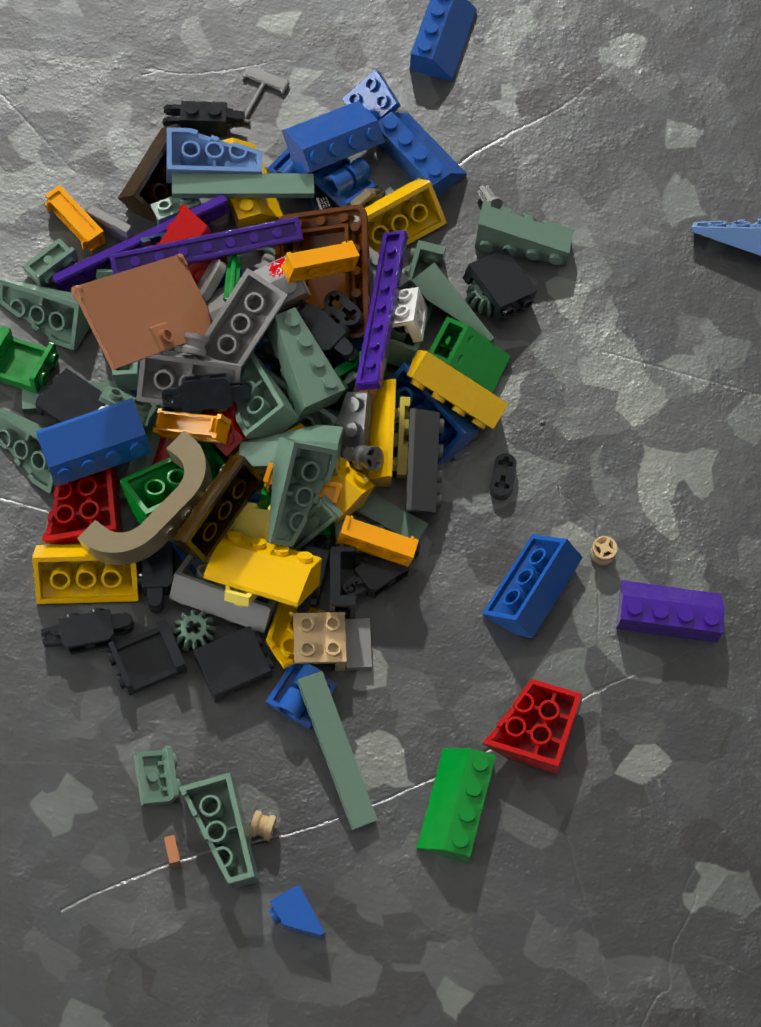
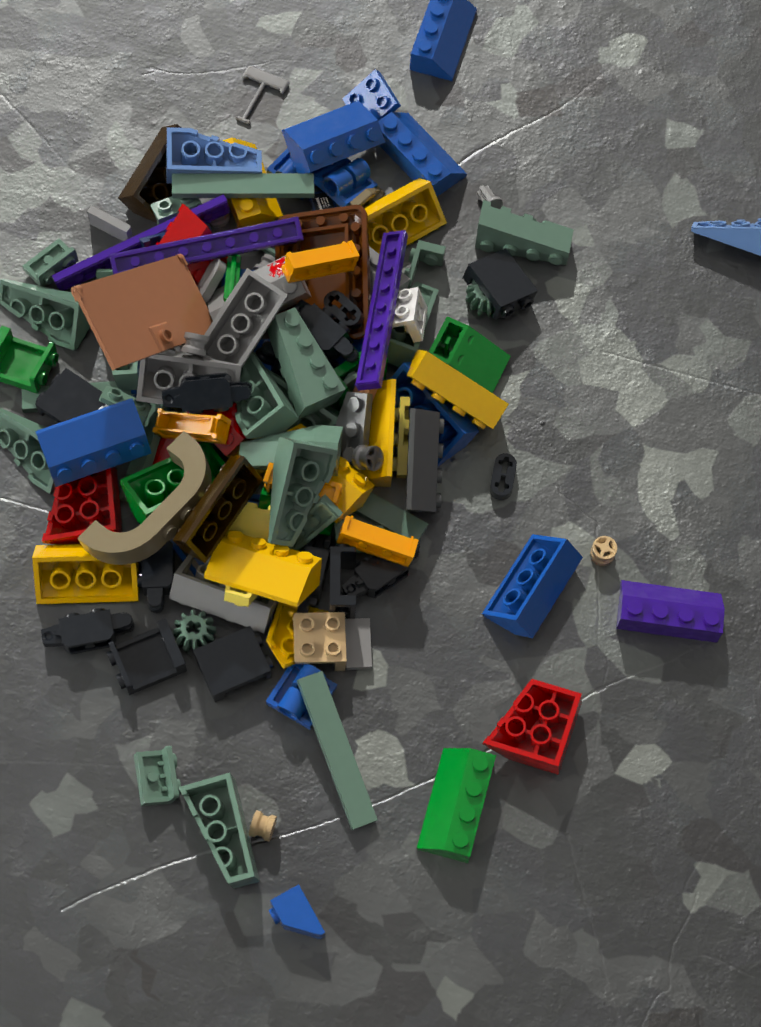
light orange container [45,185,106,253] -> none
black hinge [162,100,245,137] -> none
nougat tile [164,835,182,869] -> none
sand green wedge [412,263,494,341] -> none

